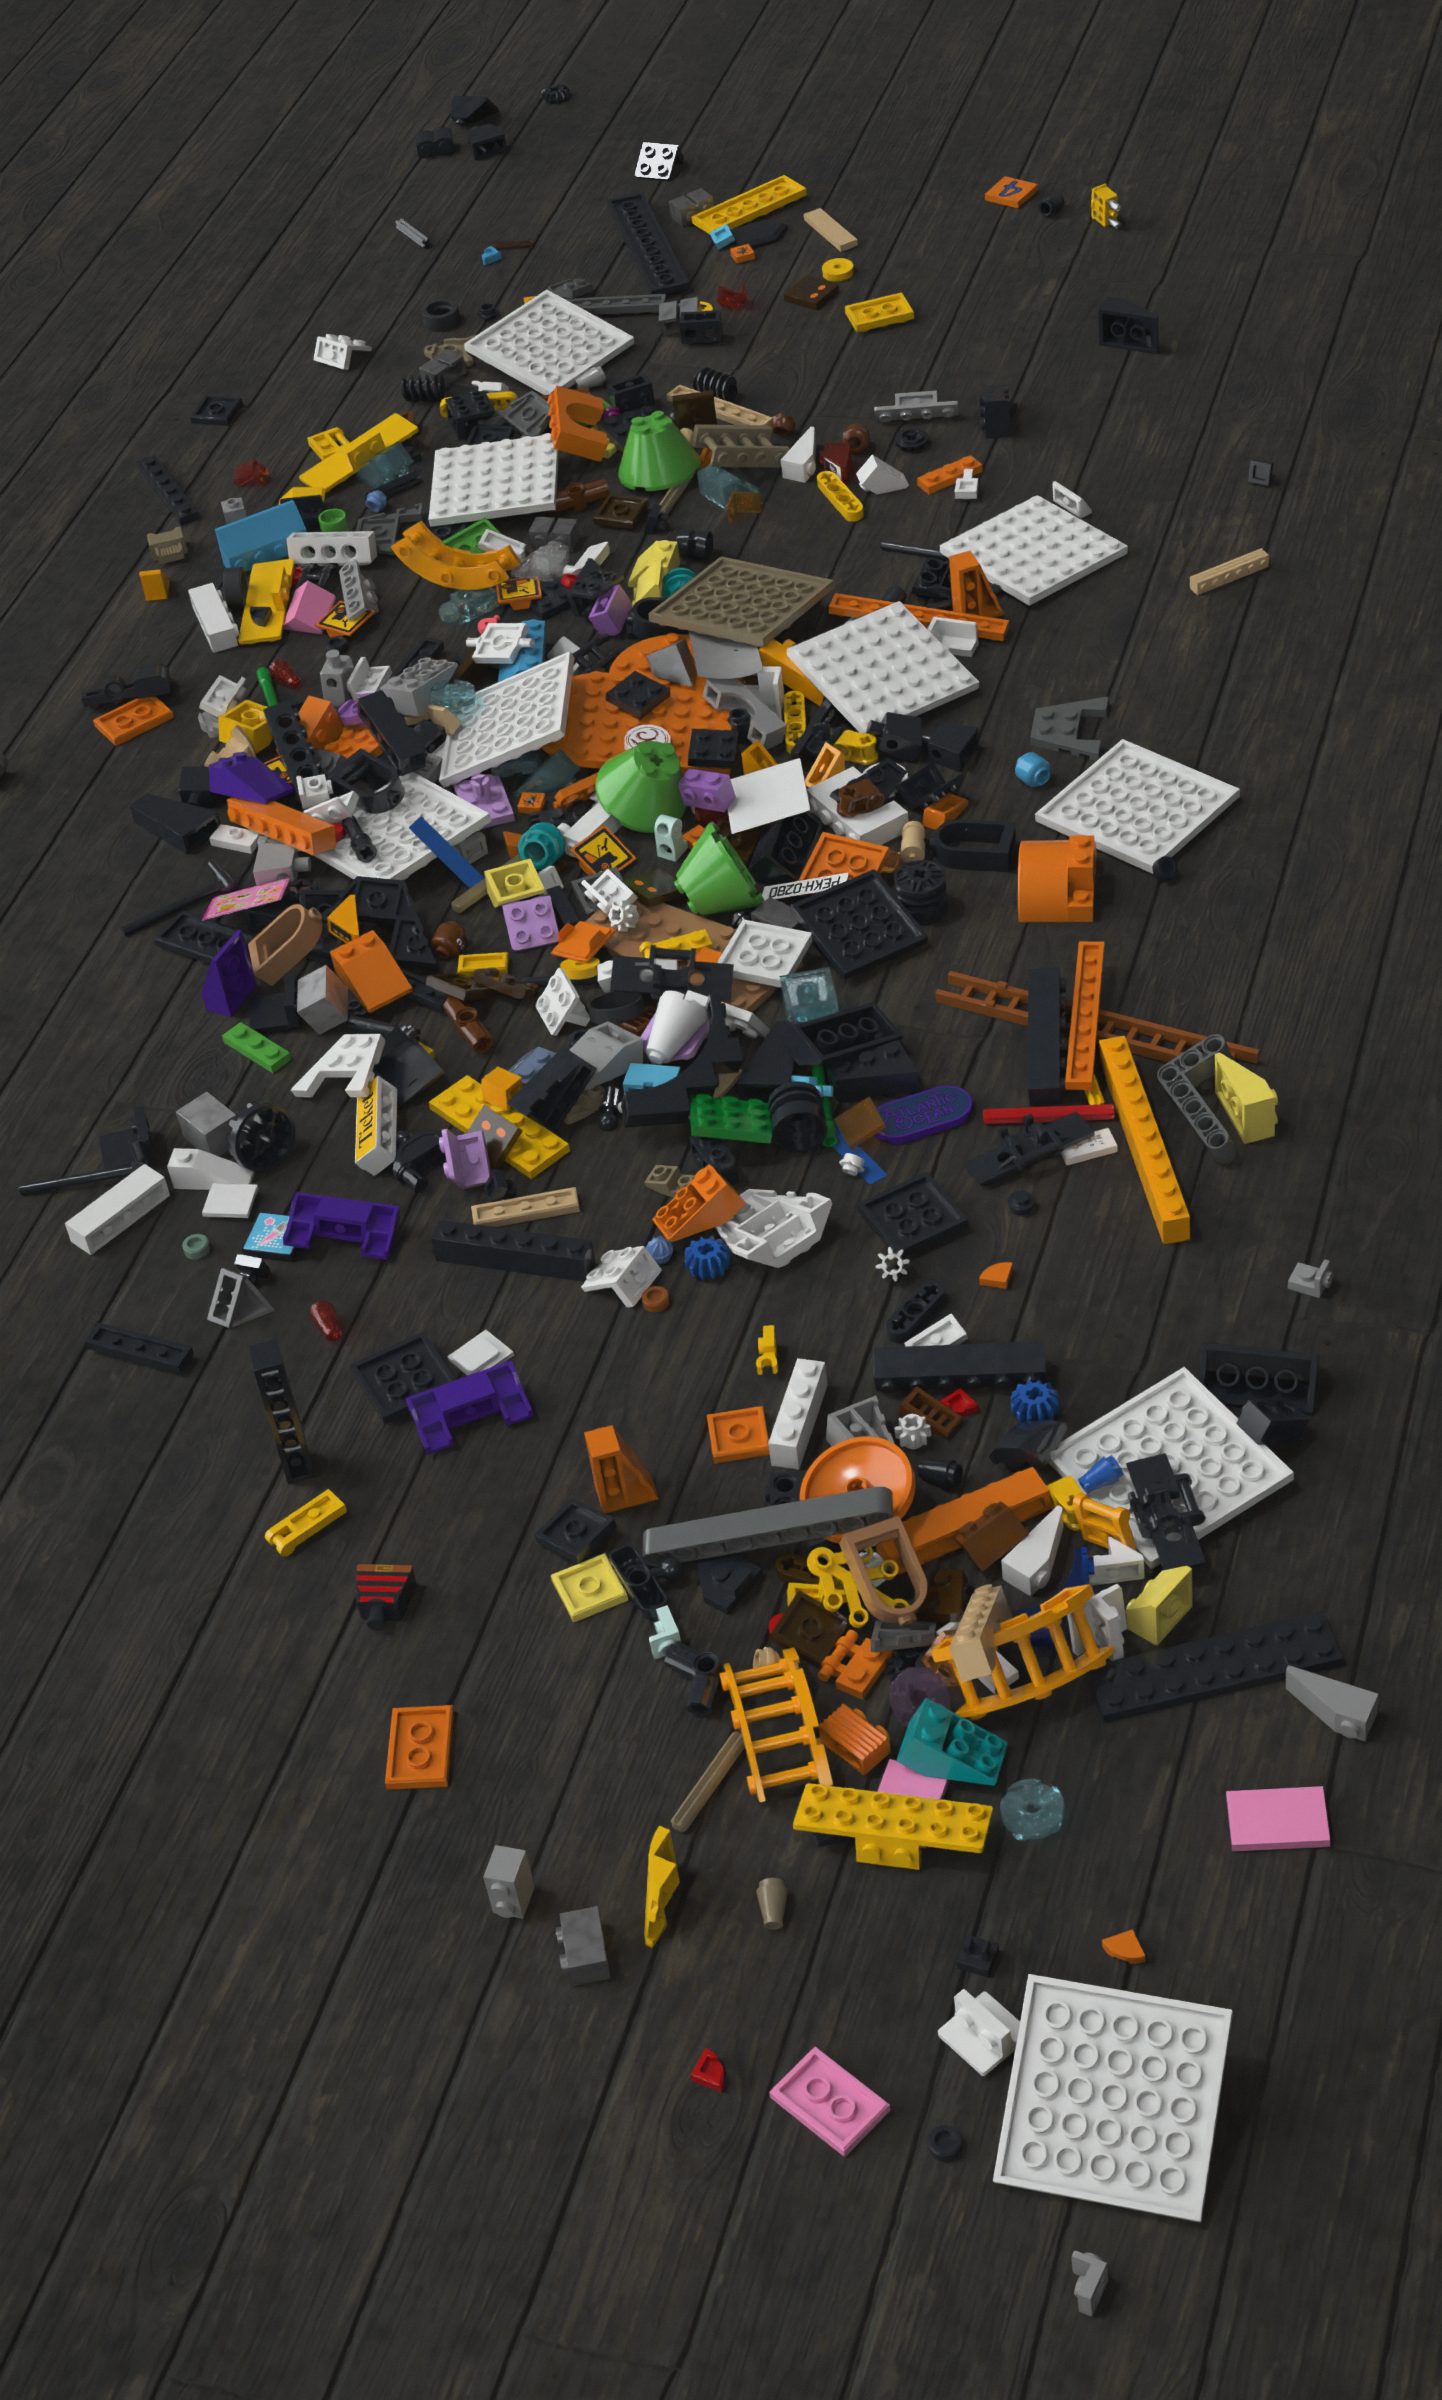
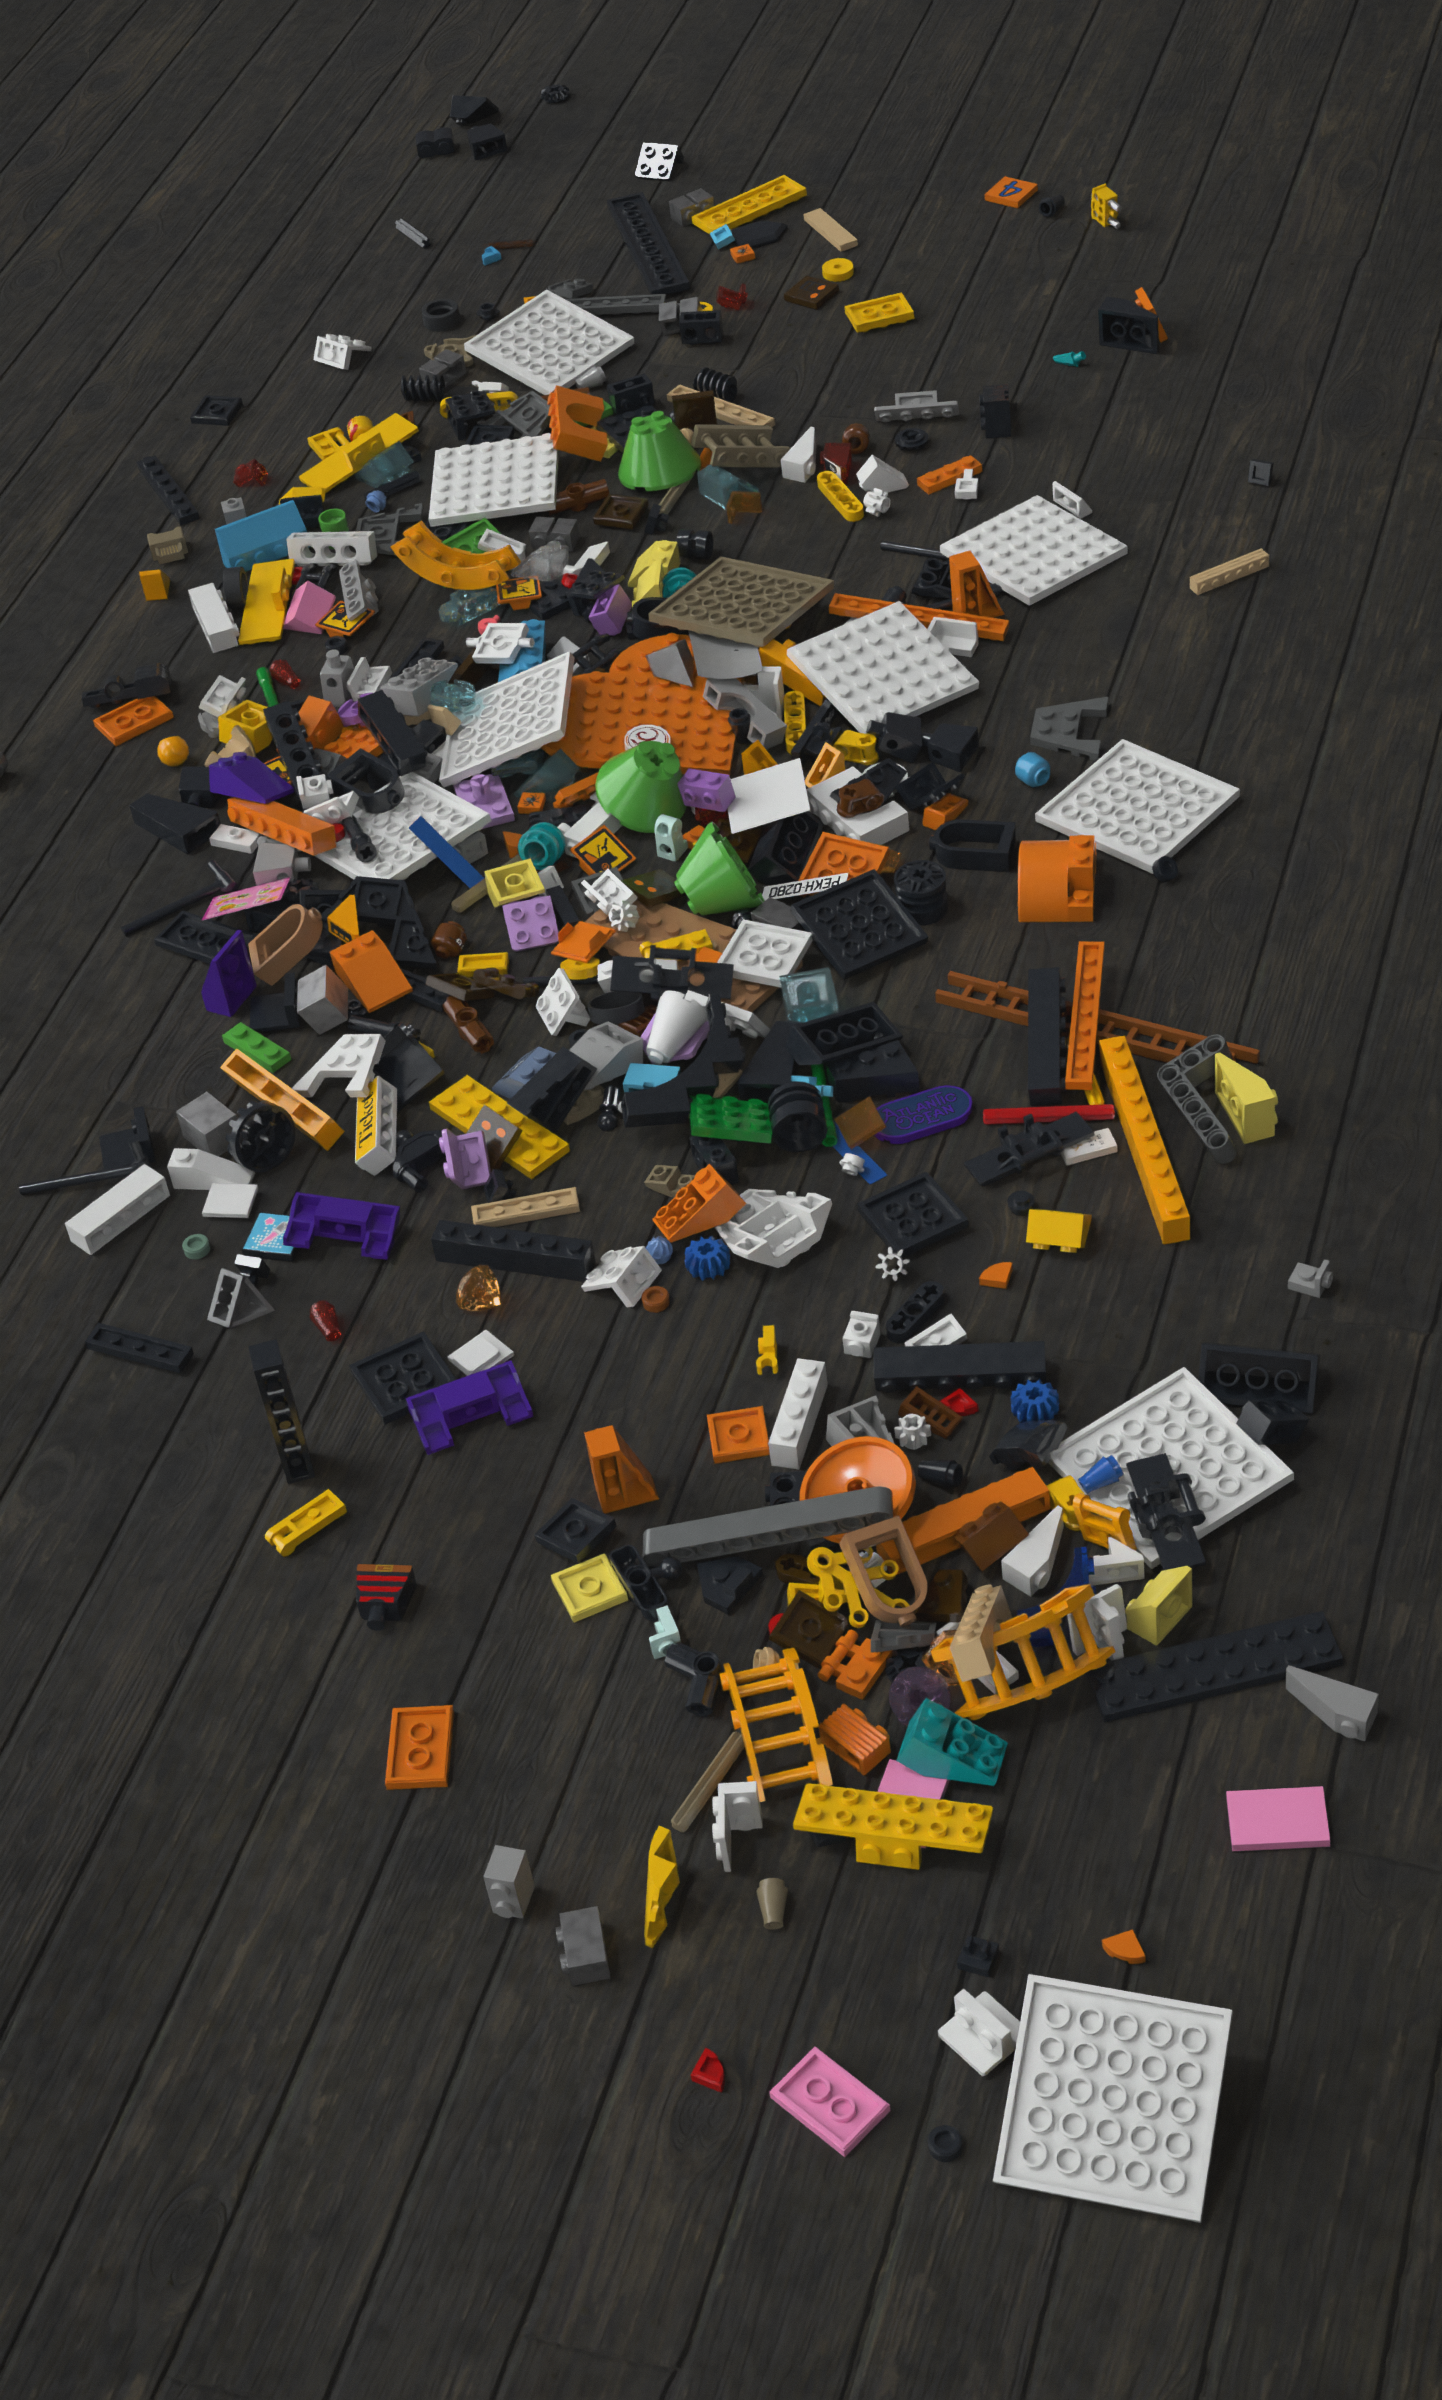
black tile [249,607,272,627] -> none
light orange brick [481,1066,523,1111] -> none
magenta plate [601,406,621,420] -> none
black plate [605,671,670,719] -> none
black plate [688,729,739,768] -> none
reddish brown plate [770,413,796,436] -> none
tan piece [901,821,925,863] -> none
clear light blue plate [1000,1779,1065,1841] -> none
light grey bracket [1071,2251,1109,2317] -> none
none -> light orange piece [157,736,189,767]
none -> light orange brick [220,1048,345,1151]
none -> yellow head [347,416,374,442]
none -> clear orange piece [456,1265,501,1311]
none -> white bracket [712,1781,763,1872]
none -> white brick [842,1311,881,1358]
none -> white gear [863,488,890,517]
none -> yellow slope [1026,1209,1092,1253]
none -> teal bar [1053,351,1086,367]
none -> orange plate [1135,287,1168,342]

